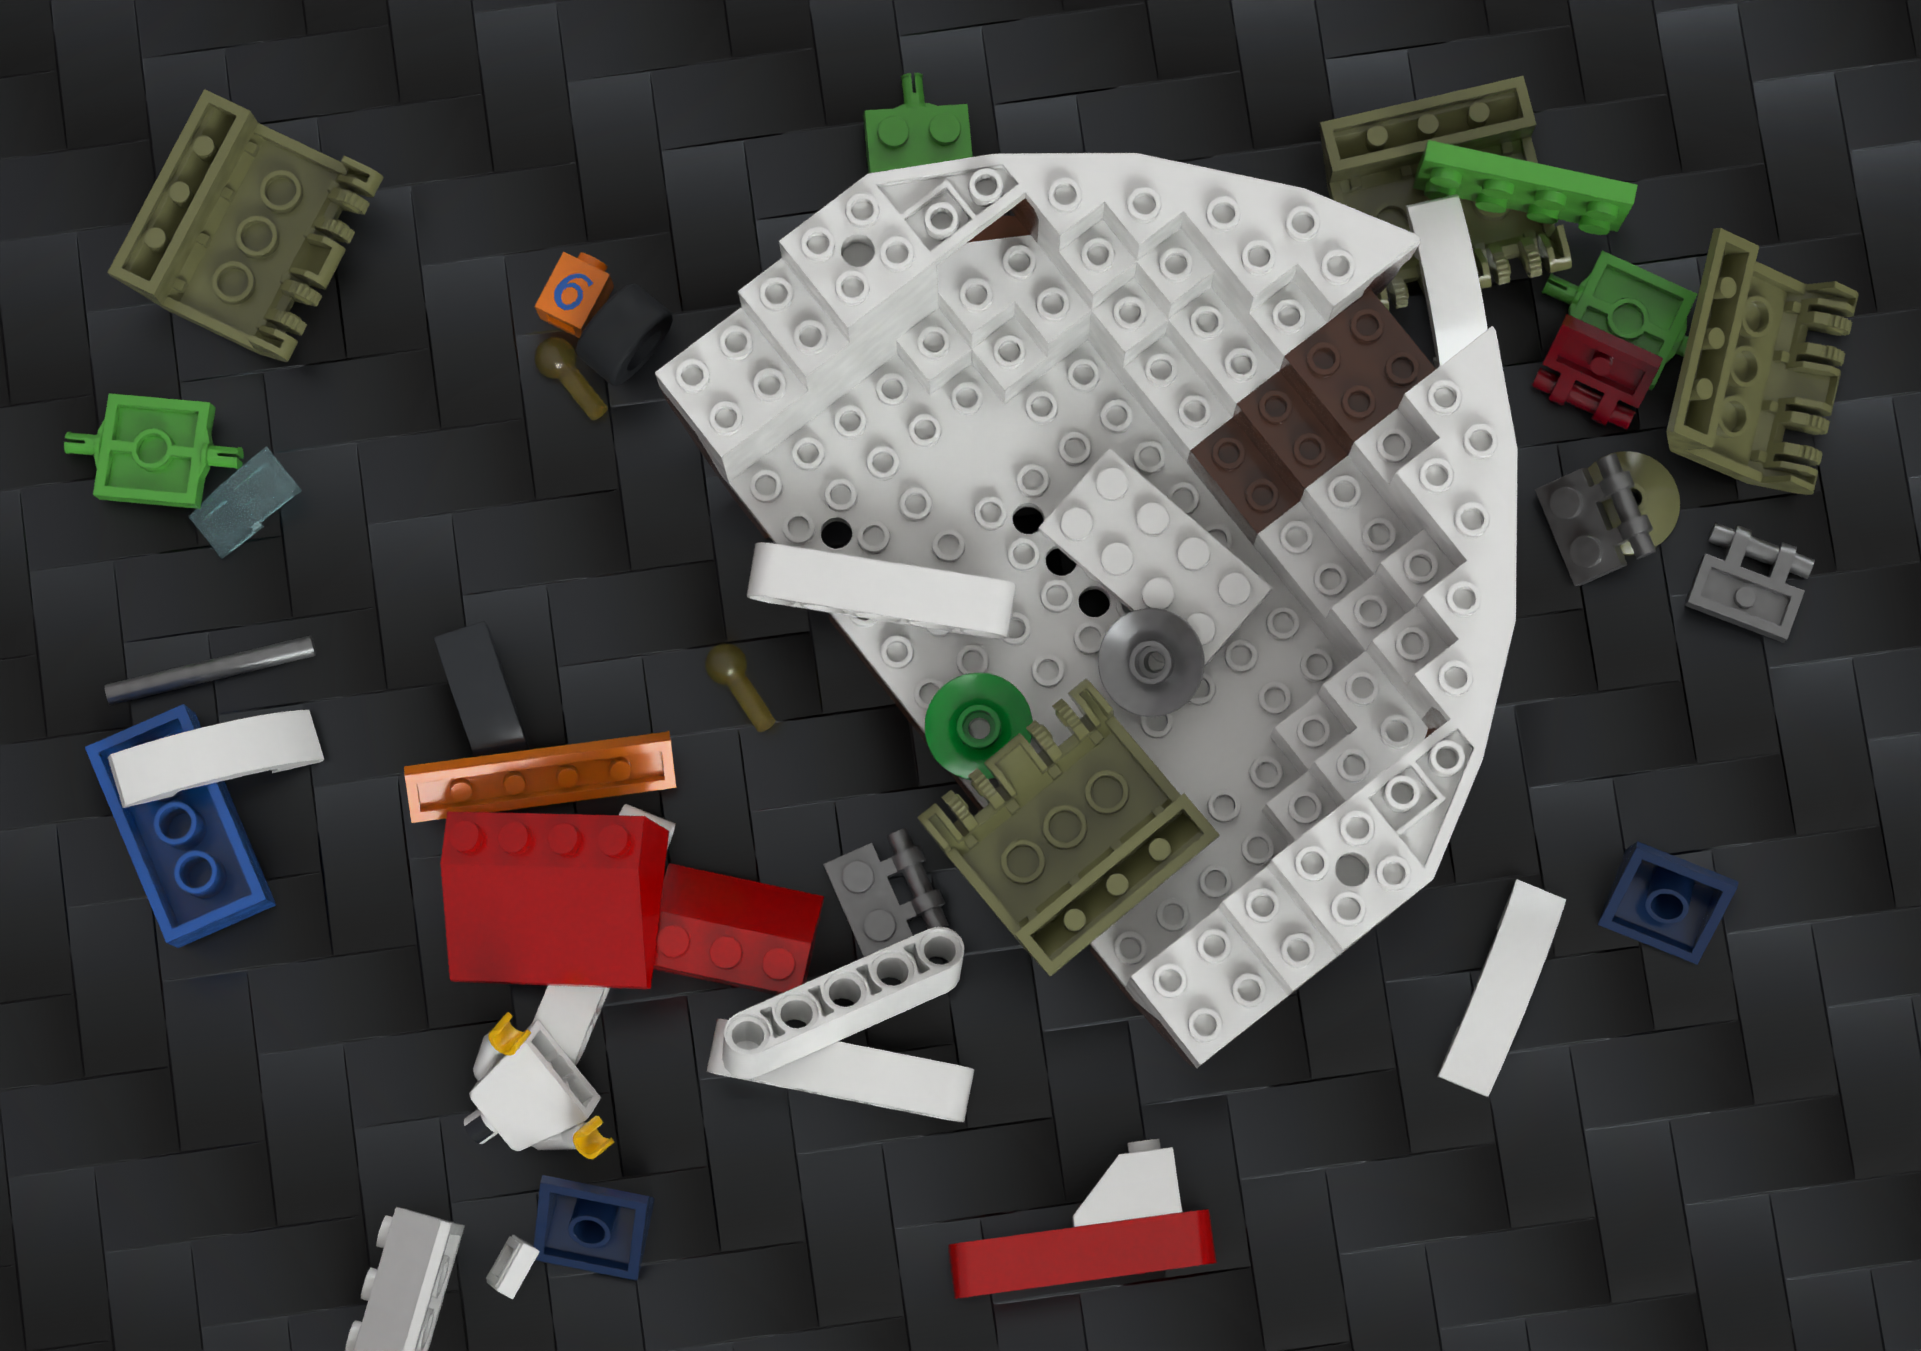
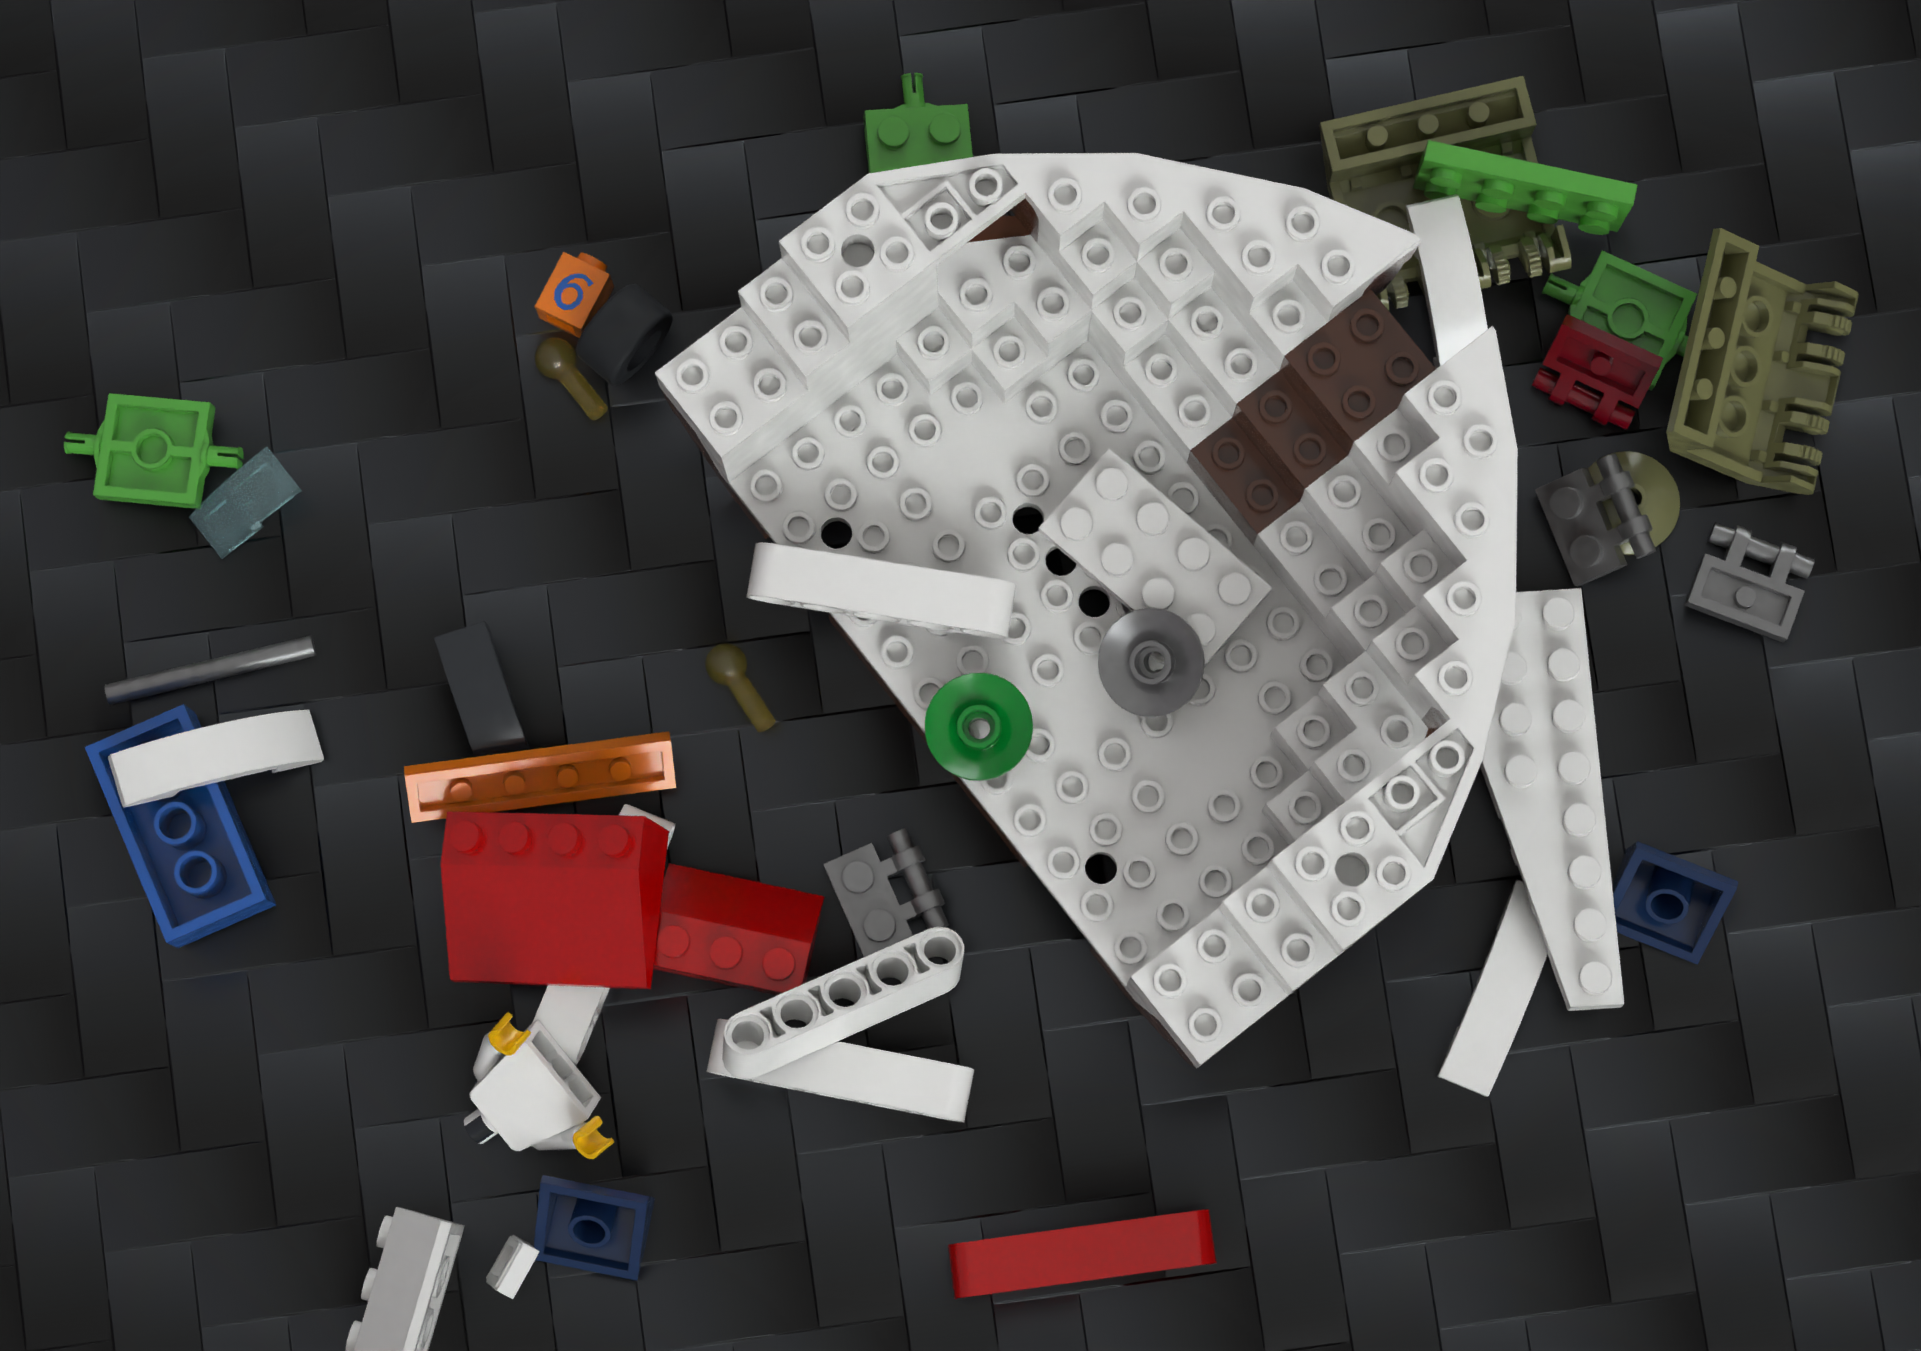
olive slope [107,89,384,362] -> none
olive slope [917,678,1220,977] -> none
white slope [1072,1139,1182,1227] -> none
none -> white wing [1480,588,1624,1011]

